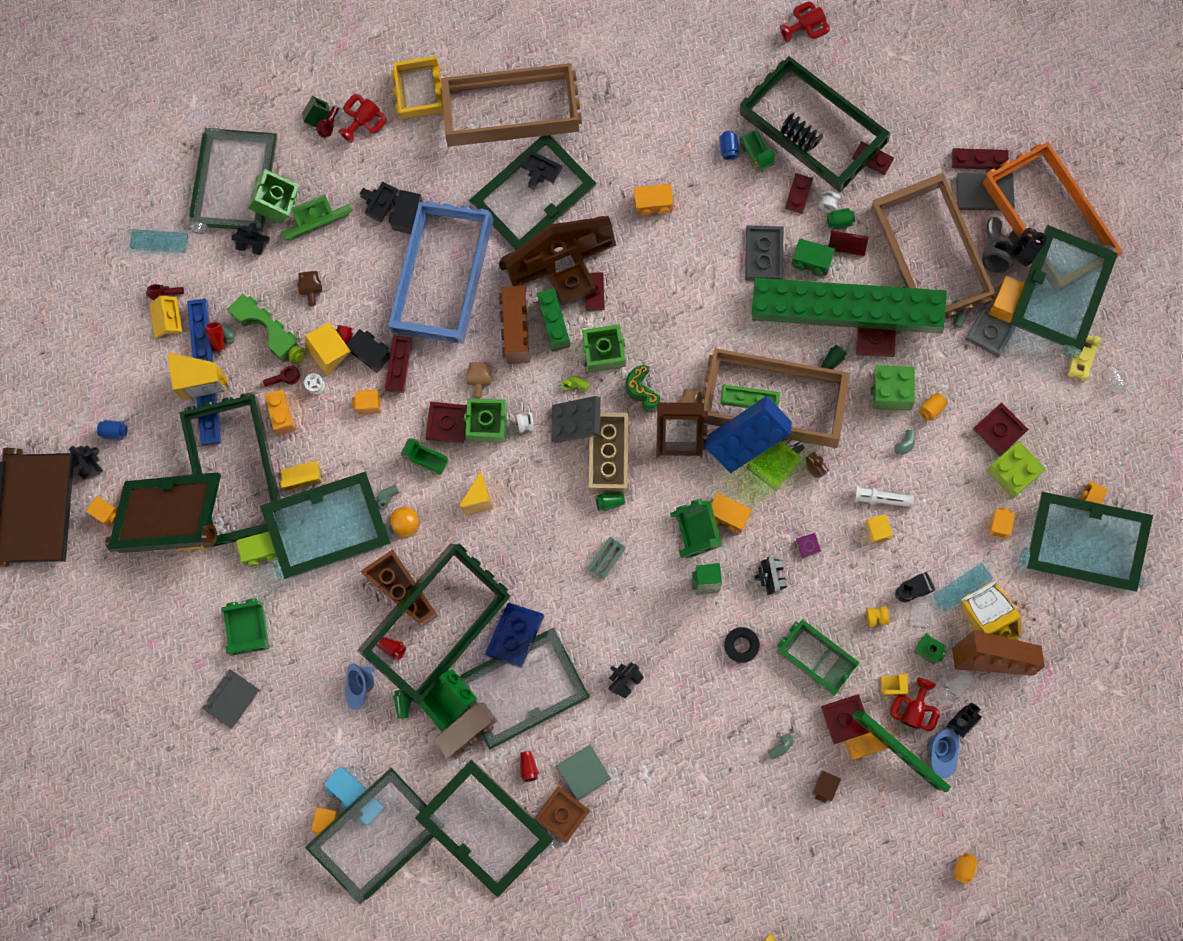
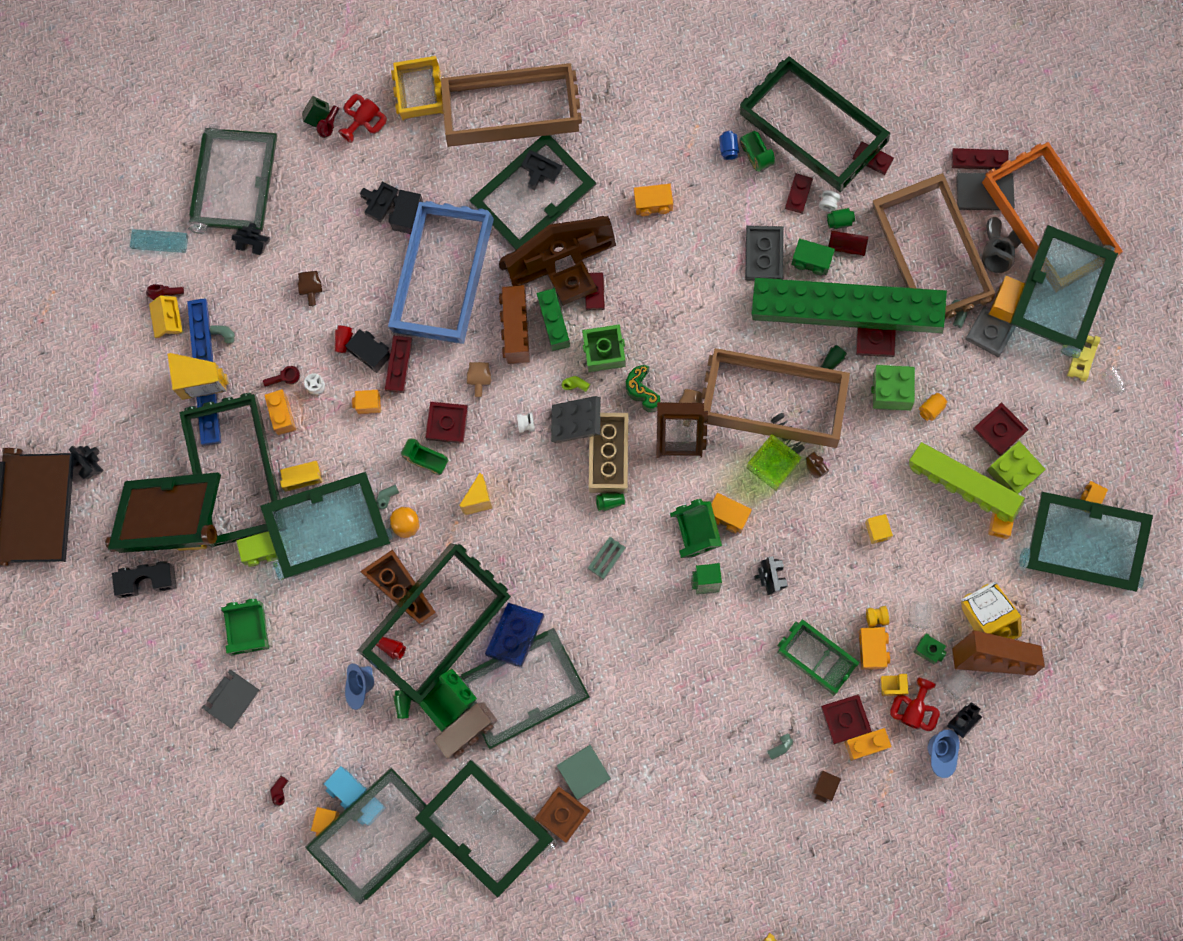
light orange brick [86,496,117,527] -> none
blue brick [97,420,128,440] -> none
red cone [205,322,225,351] -> none
bright green arch [227,294,299,363] -> none
bright green brick [247,169,299,224] -> none
bright green bracket [281,194,352,240] -> none
lime plate [288,346,306,364] -> none
yellow slope [305,322,351,375] -> none
bright green brick [464,399,507,442] -> none
red cone [520,751,539,782] -> none
black hips [608,662,644,699] -> none
blue brick [705,396,792,473] -> none
bright green tile [720,384,780,408] -> none
black tyre [724,627,760,663] -> none
red piece [780,2,830,42] -> none
black piece [781,113,823,152] -> none
magenta tile [796,533,821,558] -> none
white pin [853,485,914,508] -> none
green tile [853,711,951,793] -> none
sand green arm [894,430,915,455] -> none
black piece [896,572,936,603] -> none
clear light blue plate [933,562,993,612] -> none
light orange brick [953,852,979,885] -> none
black piece [1010,228,1047,266] -> none
none -> black arch [112,561,177,598]
none -> dark red arm [270,775,289,806]
none -> light orange brick [859,627,890,670]
none -> lime brick [909,442,1025,522]

